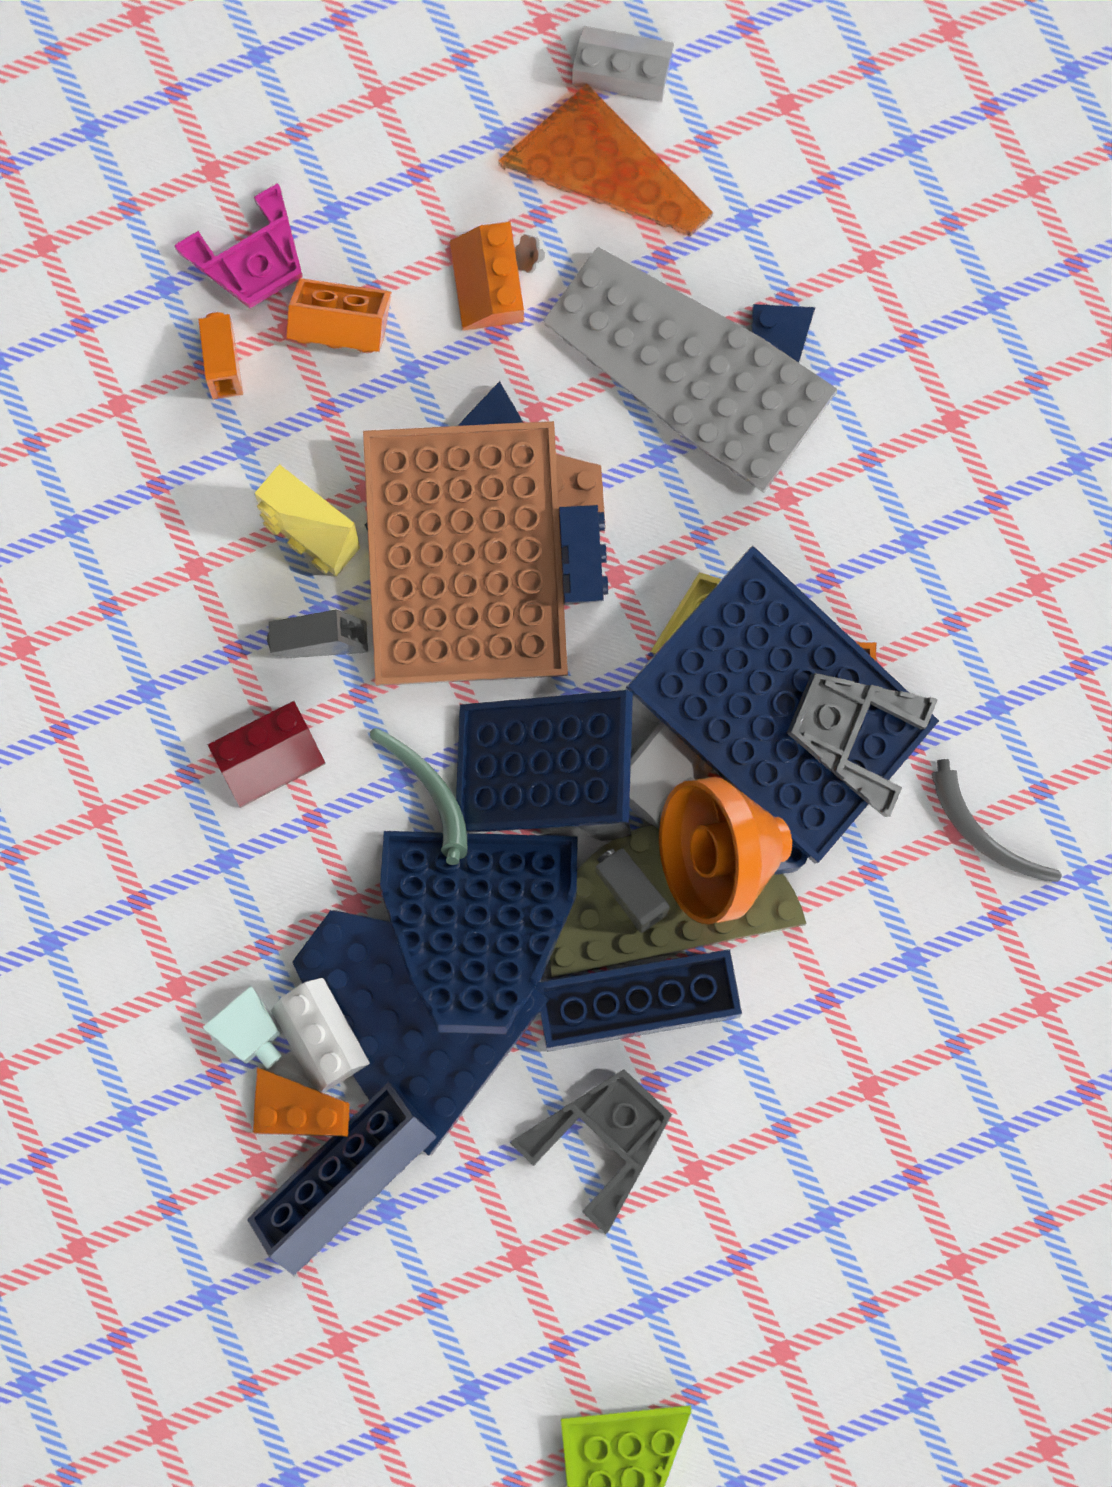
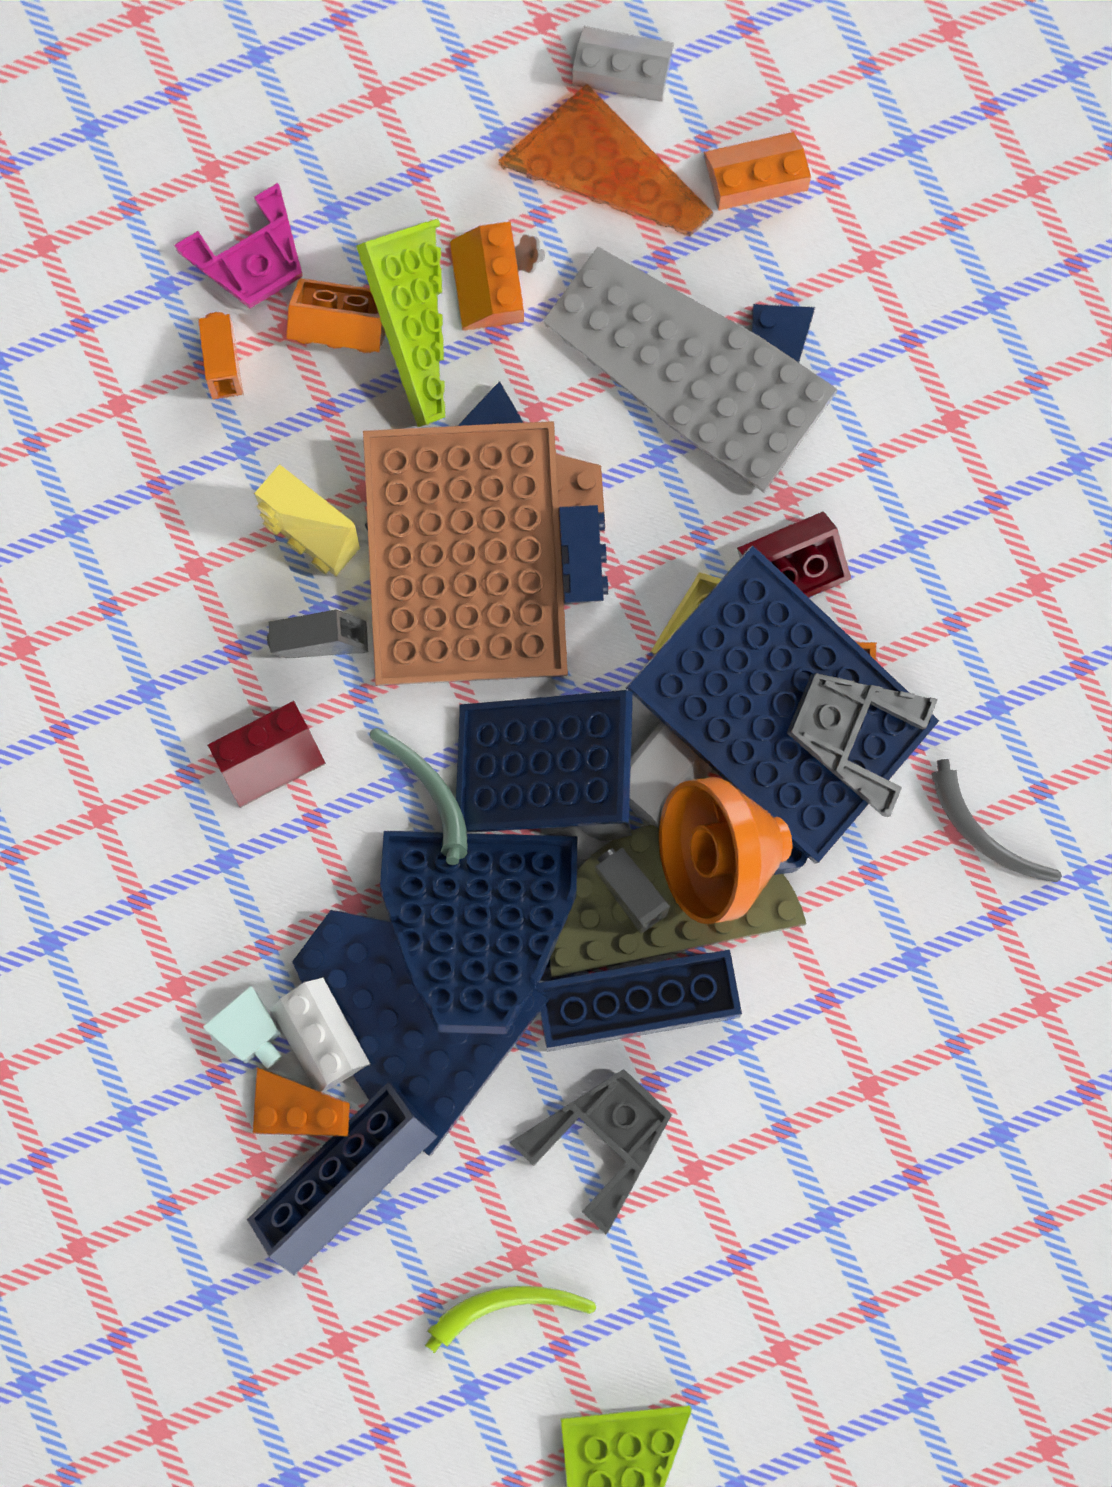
none -> lime wing [356,218,445,427]
none -> lime animal [425,1286,596,1353]
none -> orange slope [704,132,811,211]
none -> dark red slope [737,511,852,598]

